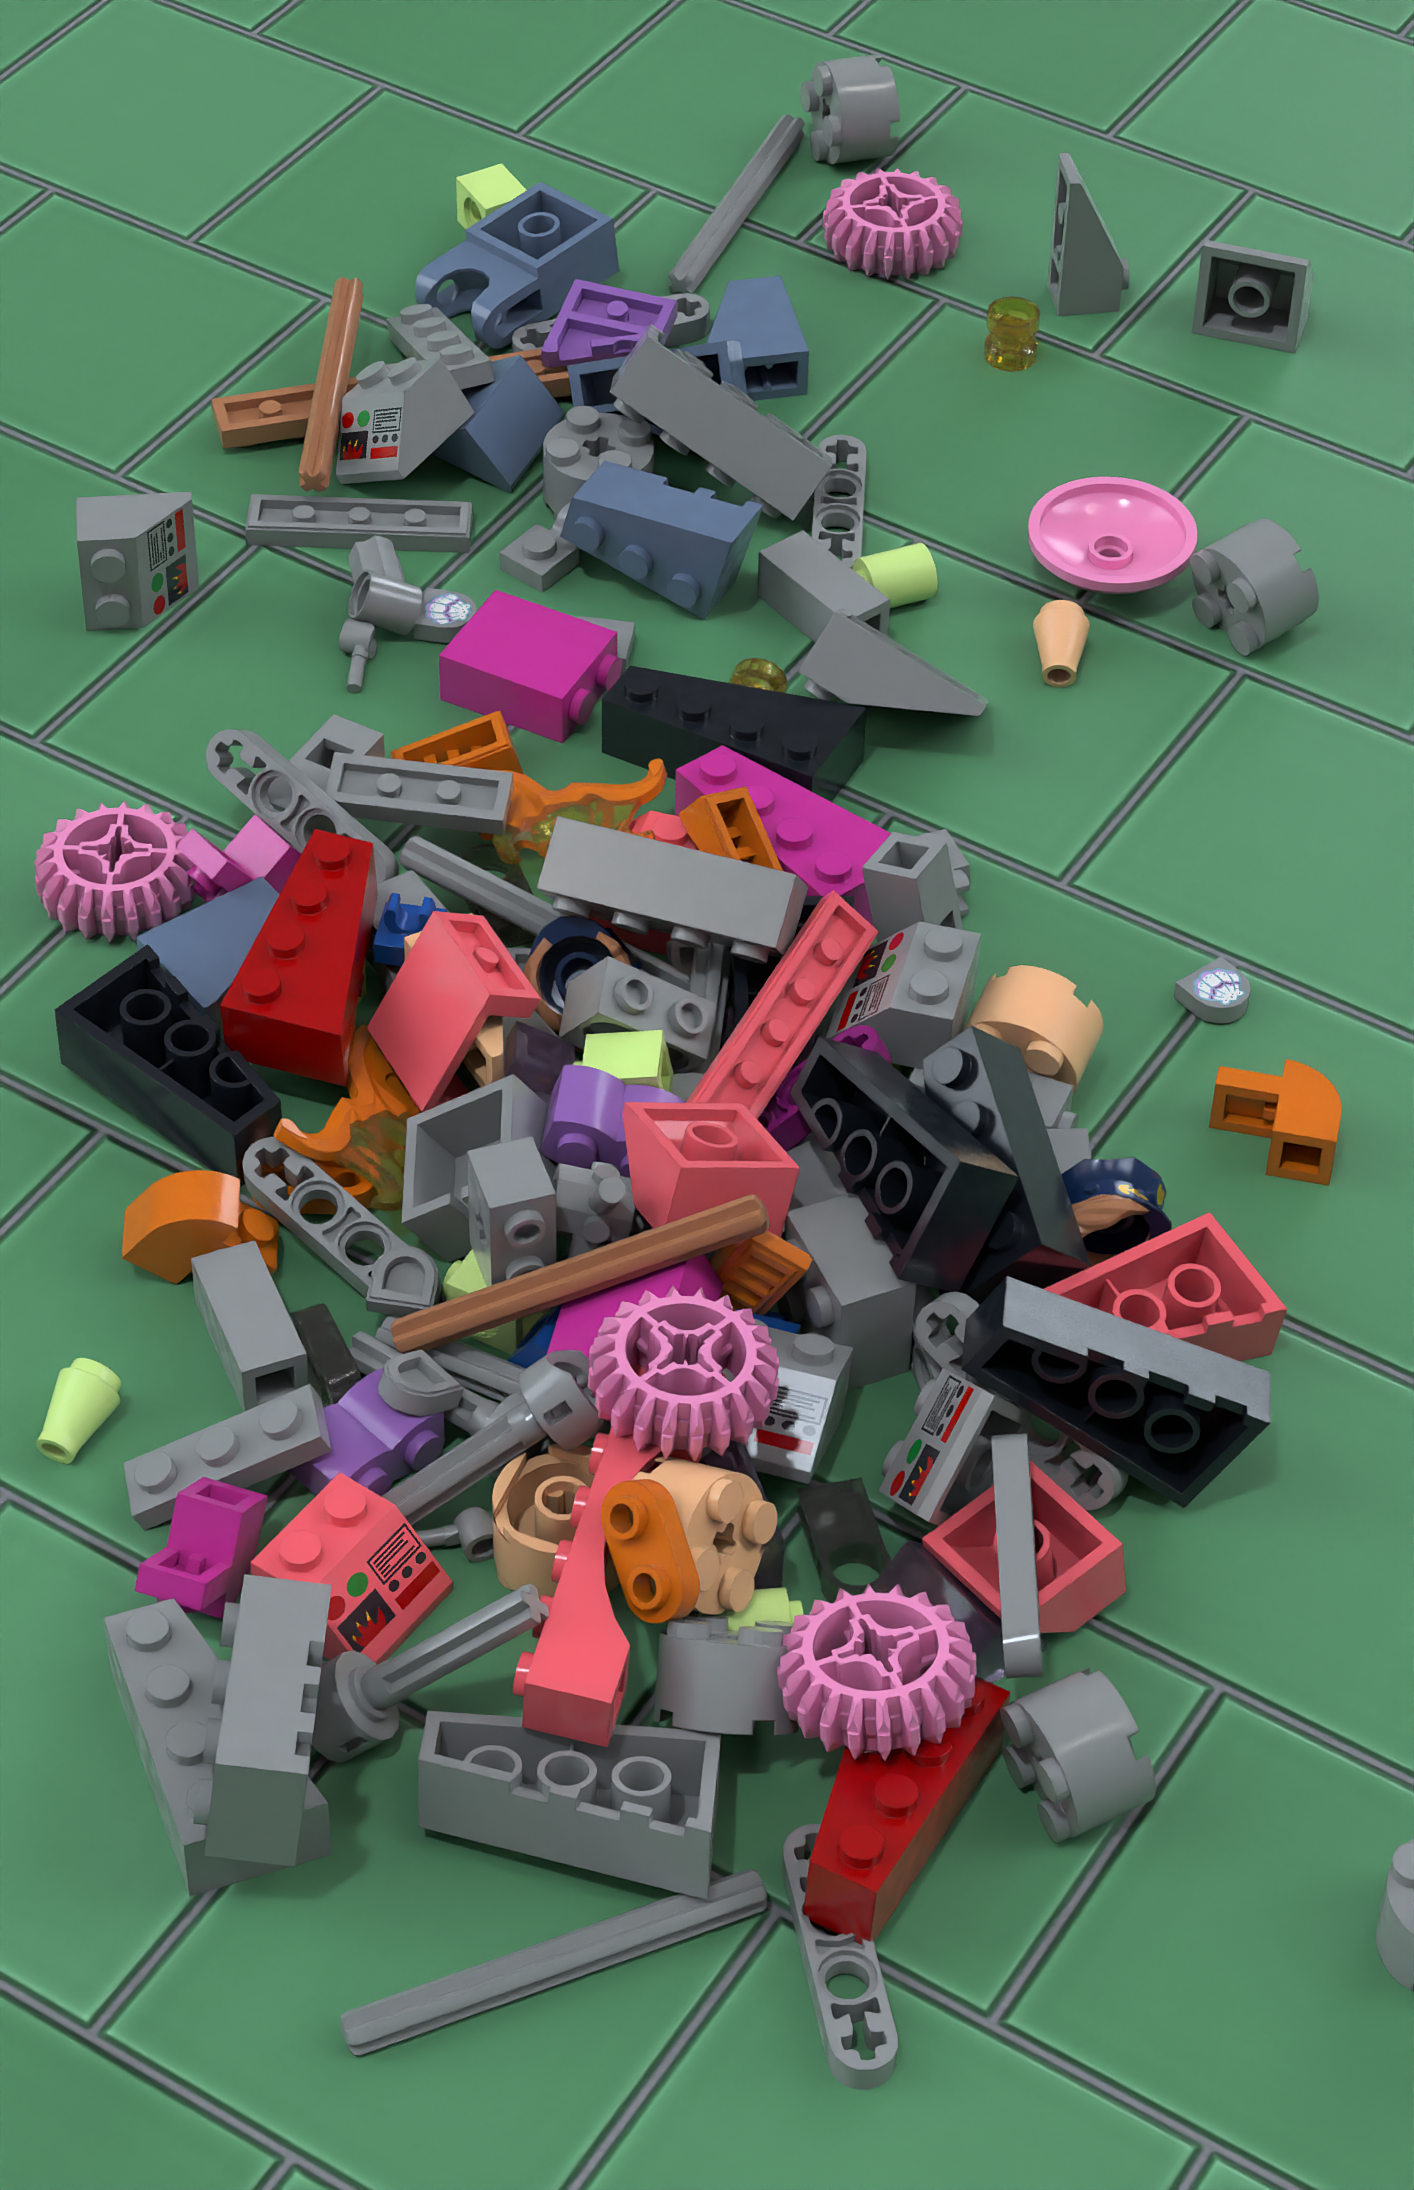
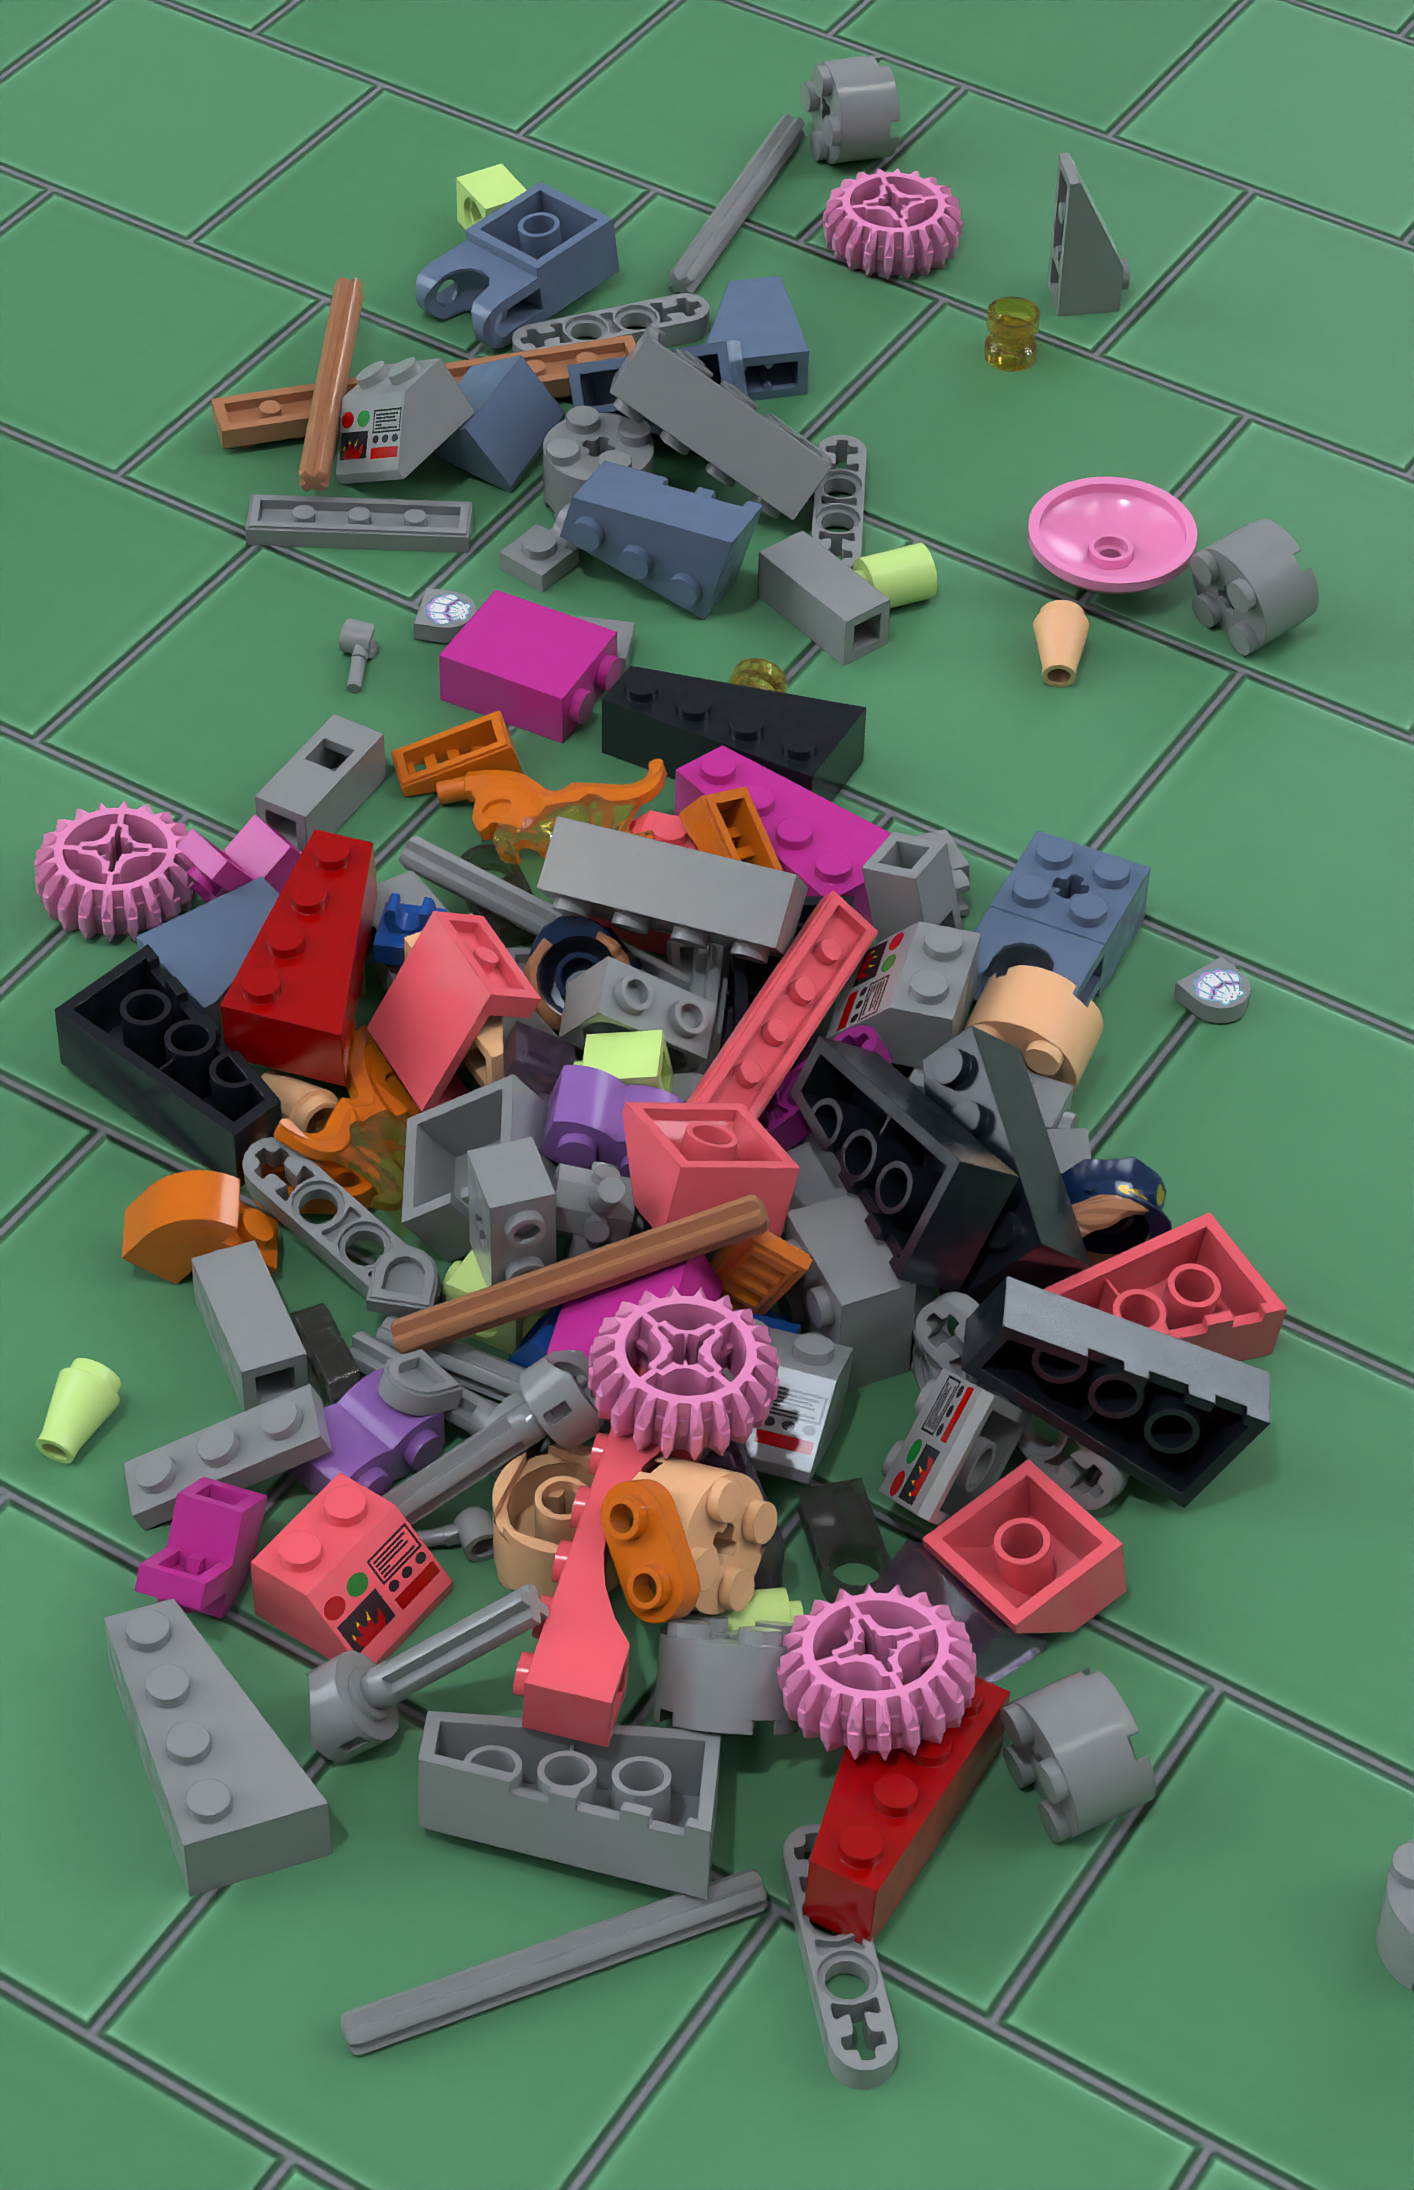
light grey slope [76,492,199,631] -> none
light grey wedge [193,1574,332,1867] -> none
light grey beam [206,729,399,884] -> none
light grey plate [325,752,514,835] -> none
light grey piece [348,535,422,635] -> none
light grey plate [386,304,495,390] -> none
medium lavender wing [541,279,677,368] -> none
light grey slope [798,608,989,716] -> none
light grey beam [992,1433,1043,1679] -> none
light grey slope [1192,240,1314,353] -> none
orange brick [1209,1059,1342,1186] -> none
none -> light nougat cone [261,1069,338,1134]
none -> sand blue brick [972,830,1151,1007]

